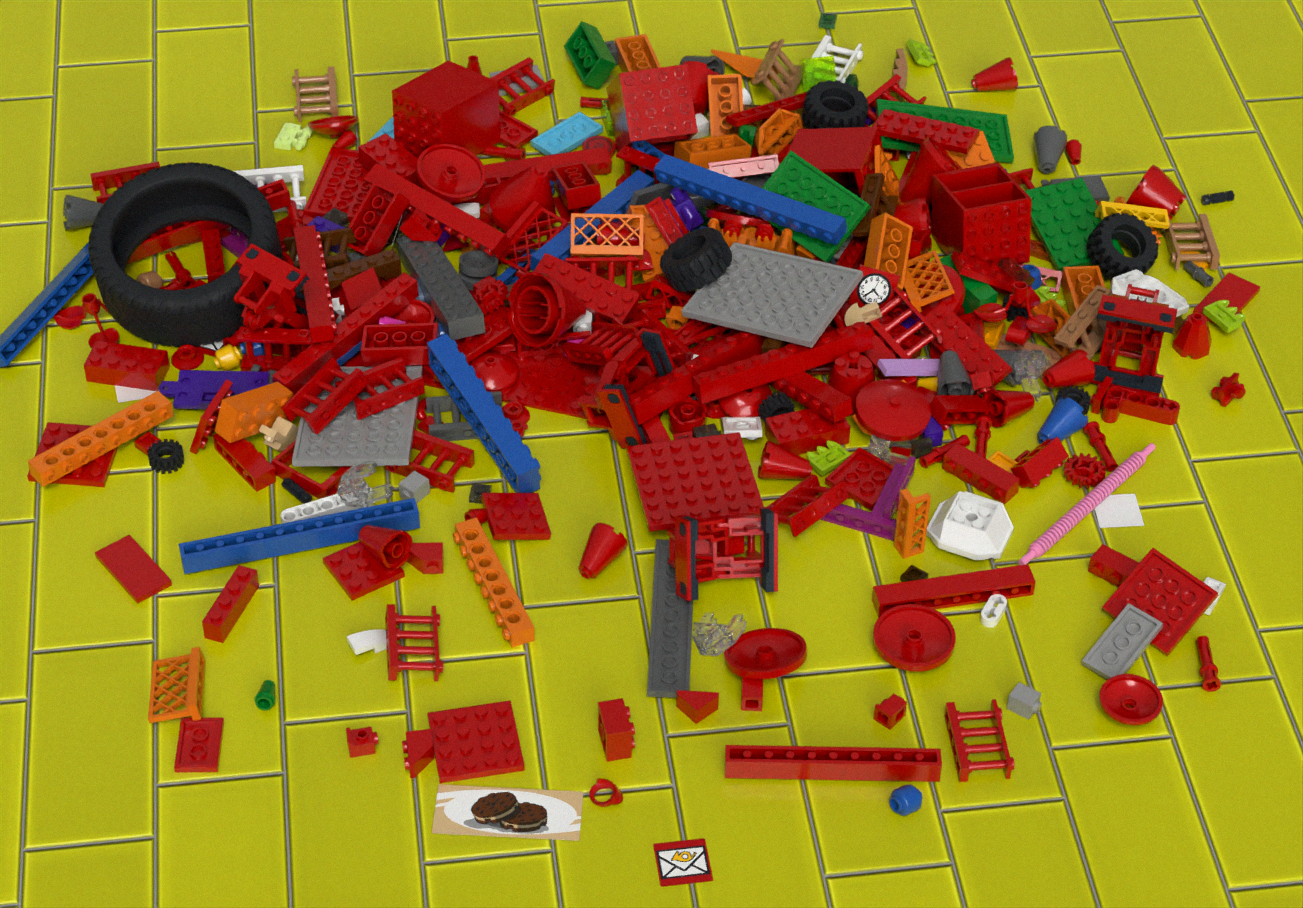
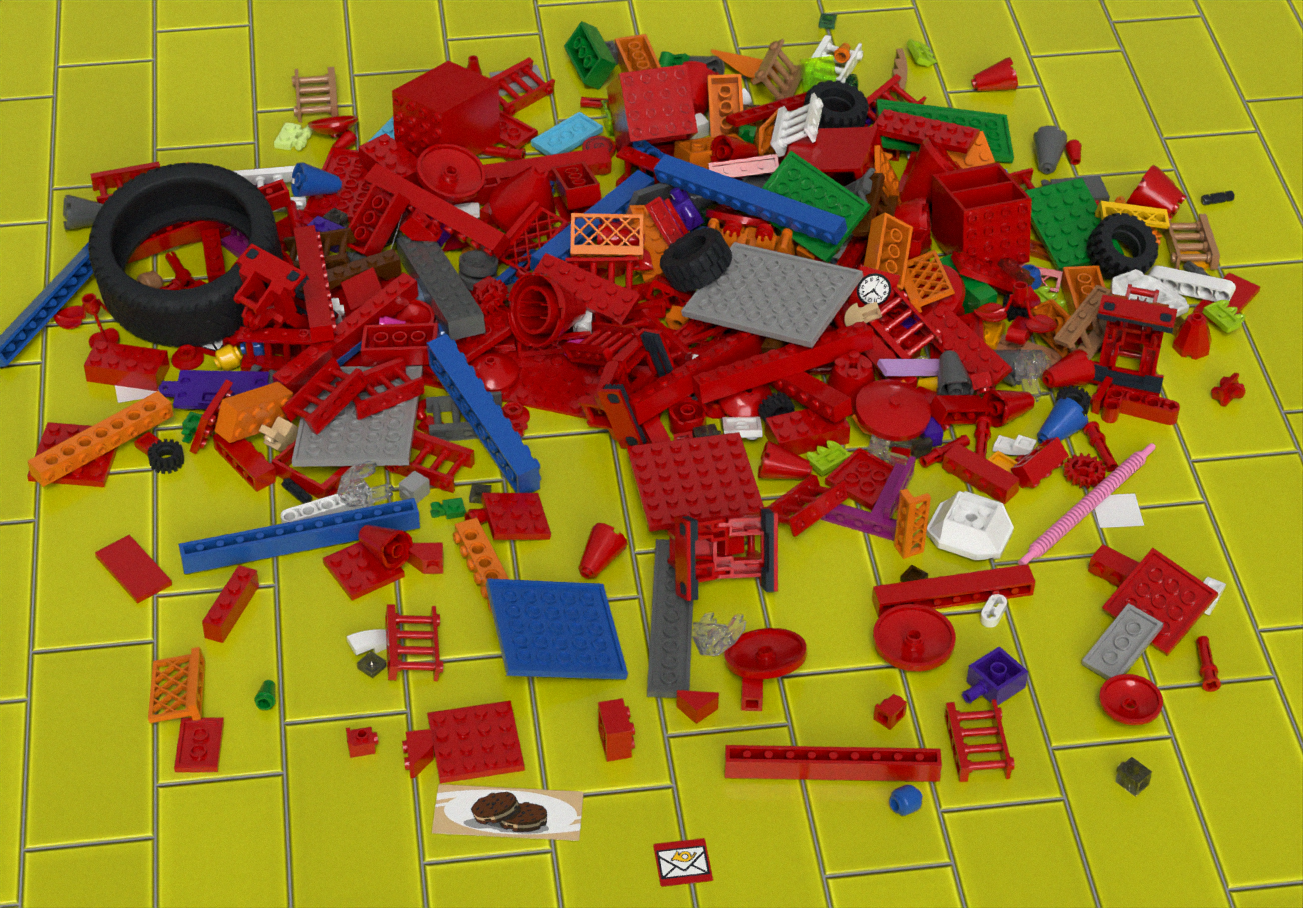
red piece [589,778,623,807] -> none
light grey brick [1007,682,1042,720] -> none
none -> green plate [181,412,202,443]
none -> blue cone [291,162,342,197]
none -> clear smoke plate [357,651,387,678]
none -> green plate [430,497,466,519]
none -> blue plate [486,579,628,679]
none -> green plate [659,51,690,67]
none -> red cone [710,135,758,163]
none -> white fence [771,93,823,157]
none -> orange cone [834,43,850,63]
none -> dark grey piece [844,168,876,203]
none -> dark purple brick [962,646,1028,706]
none -> white slope [993,435,1037,455]
none -> clear smoke brick [1115,757,1152,797]
none -> white beam [1148,265,1236,302]

